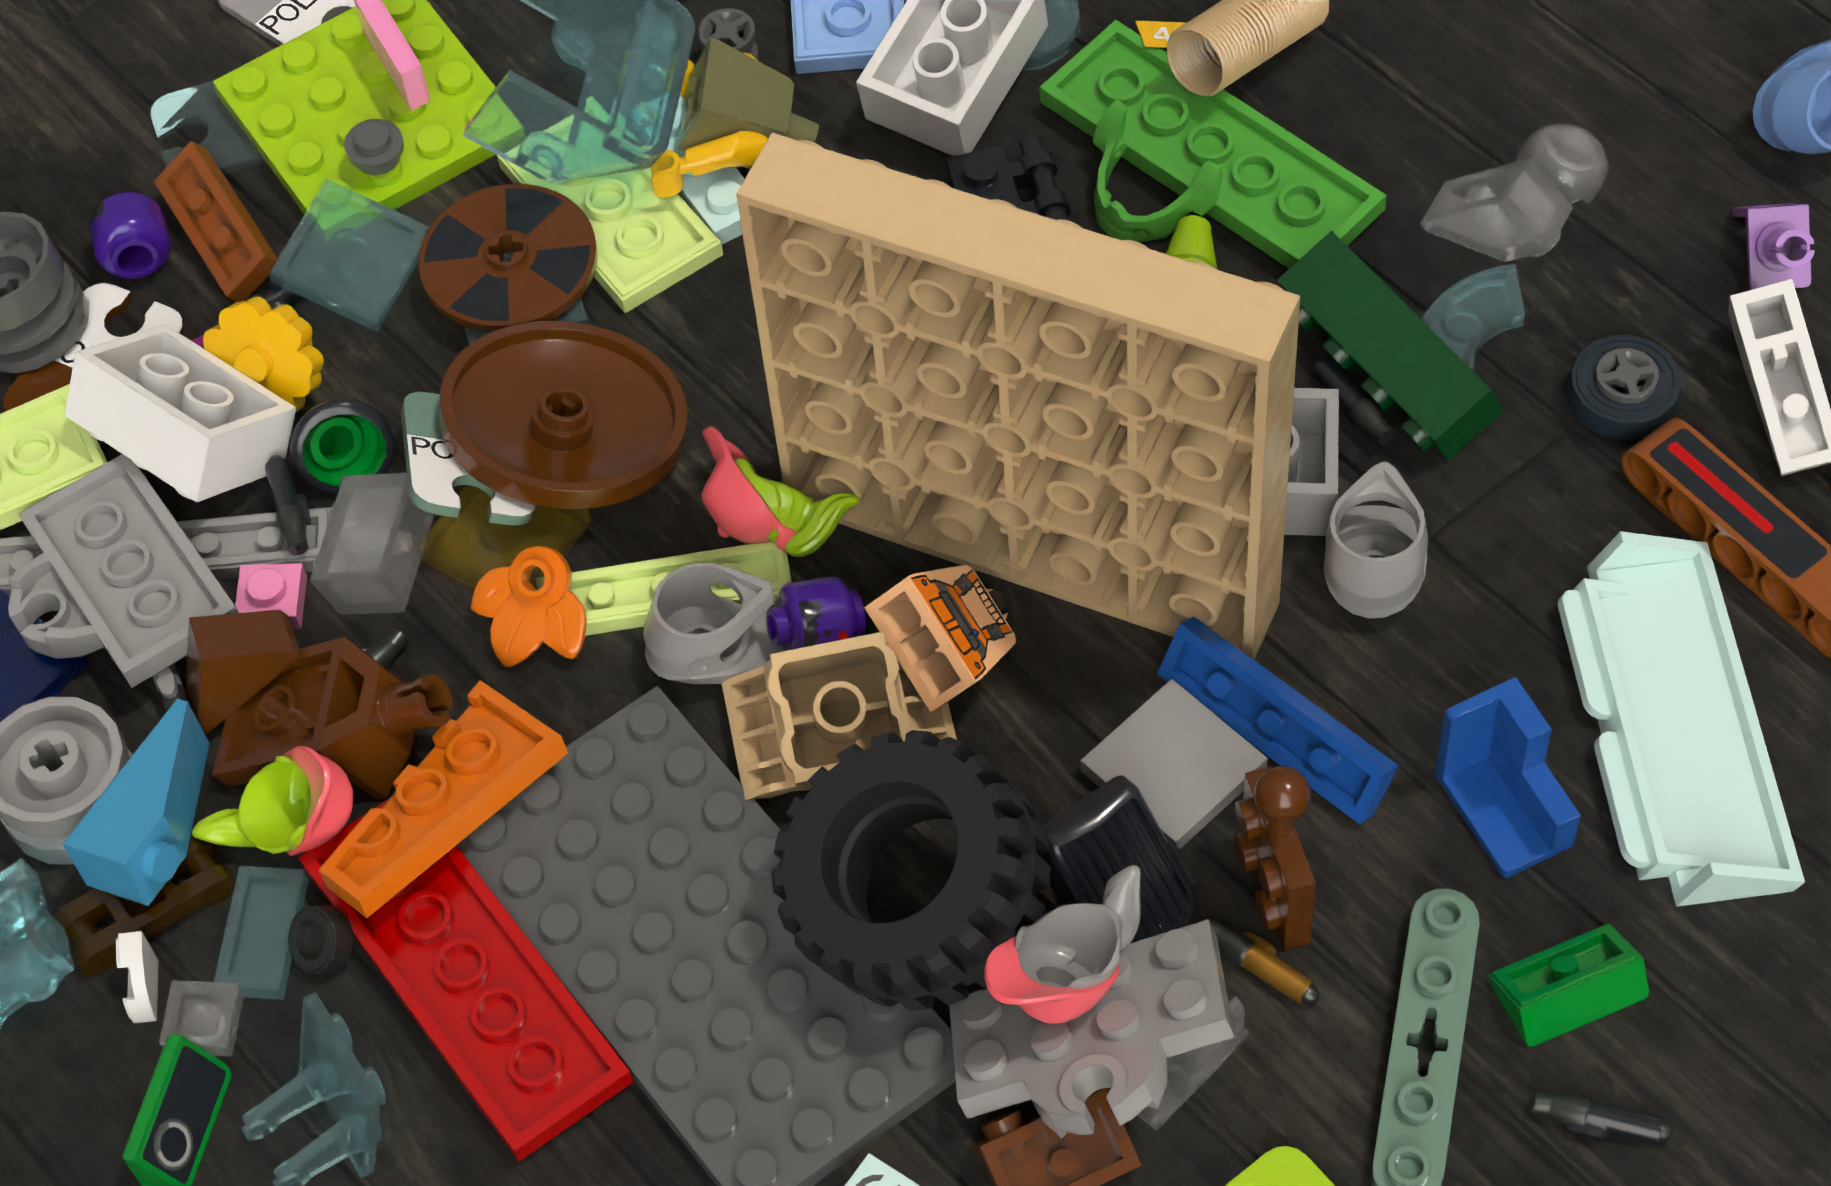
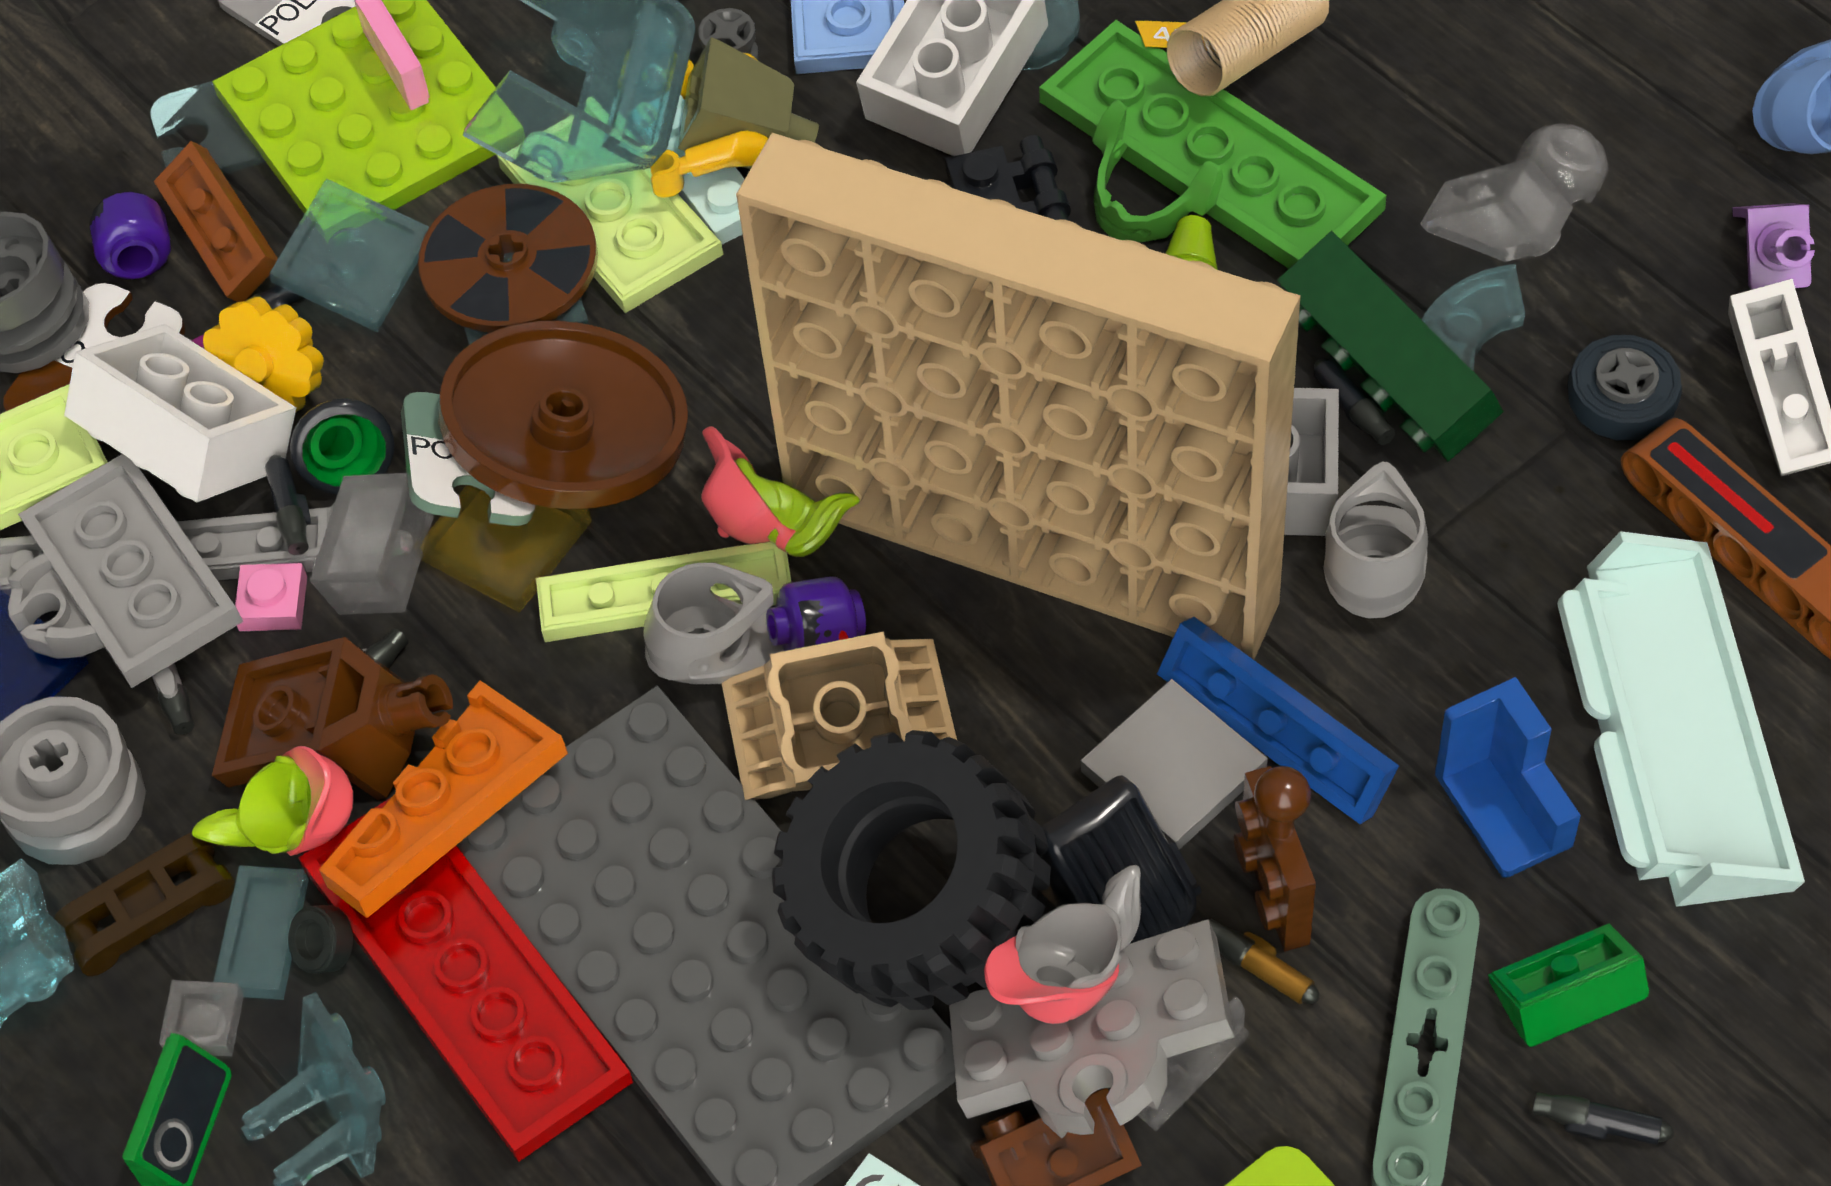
dark azure slope [62,698,210,906] -> none
white tile [116,931,159,1023] -> none
reddish brown slope [186,609,302,734] -> none
dark grey plate [344,119,404,175] -> none
orange plate [471,546,587,667] -> none
light nougat torso [864,565,1016,713] -> none

